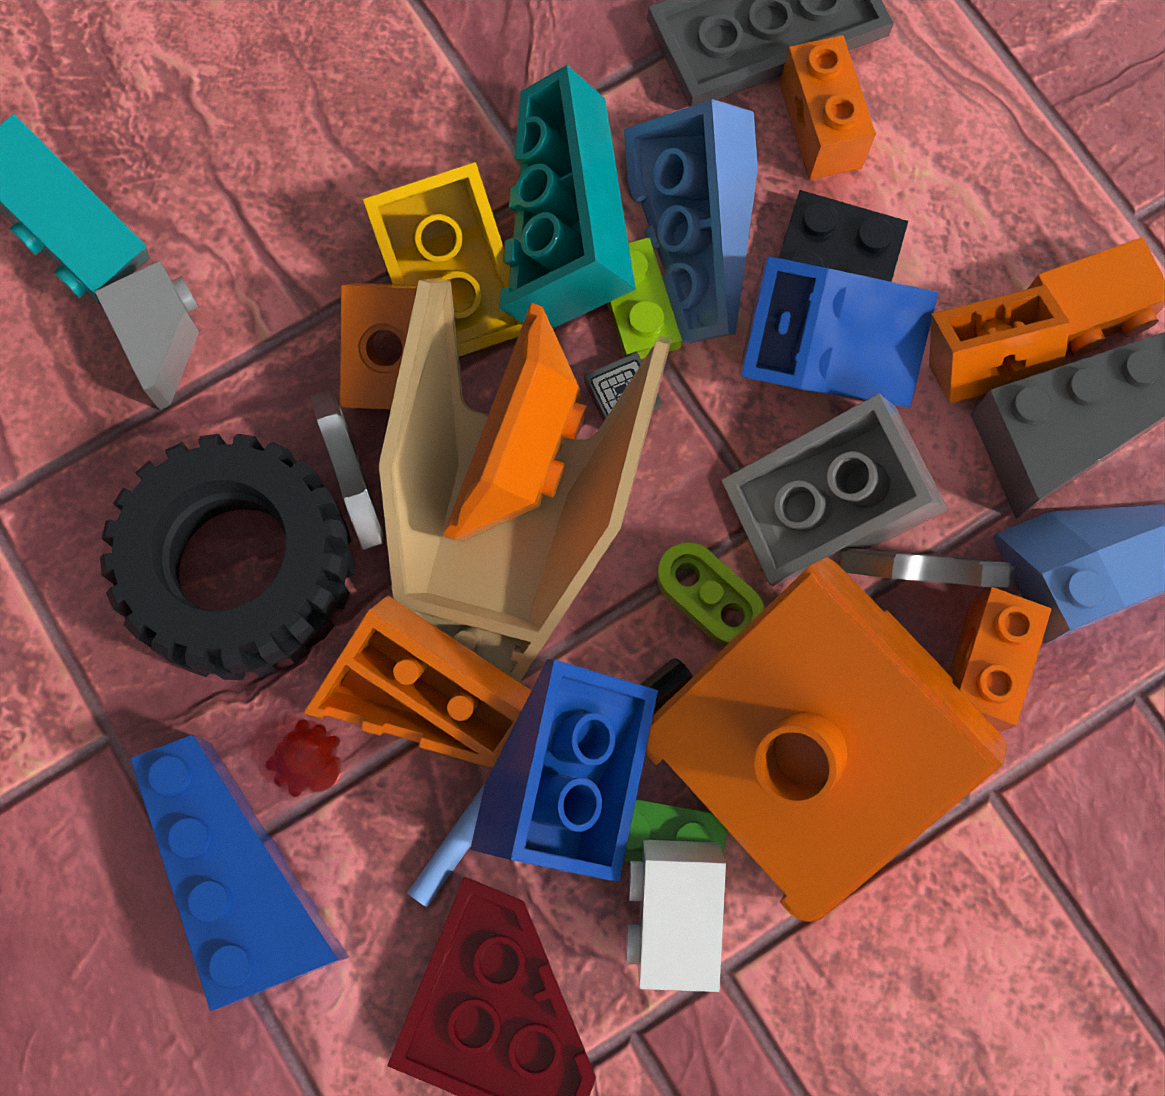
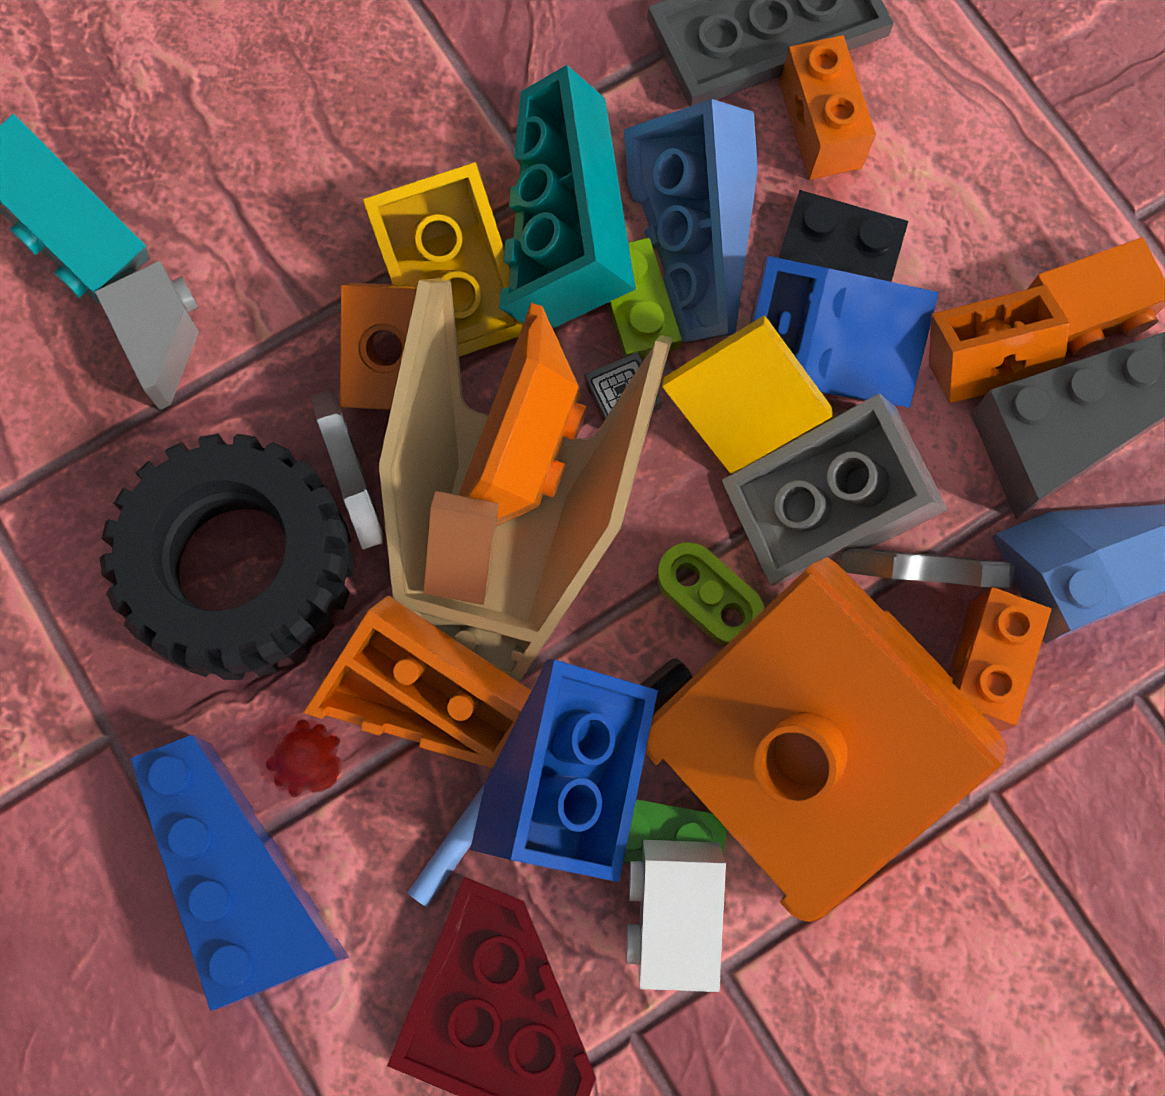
none -> nougat tile [424,491,499,605]
none -> yellow tile [662,315,832,474]

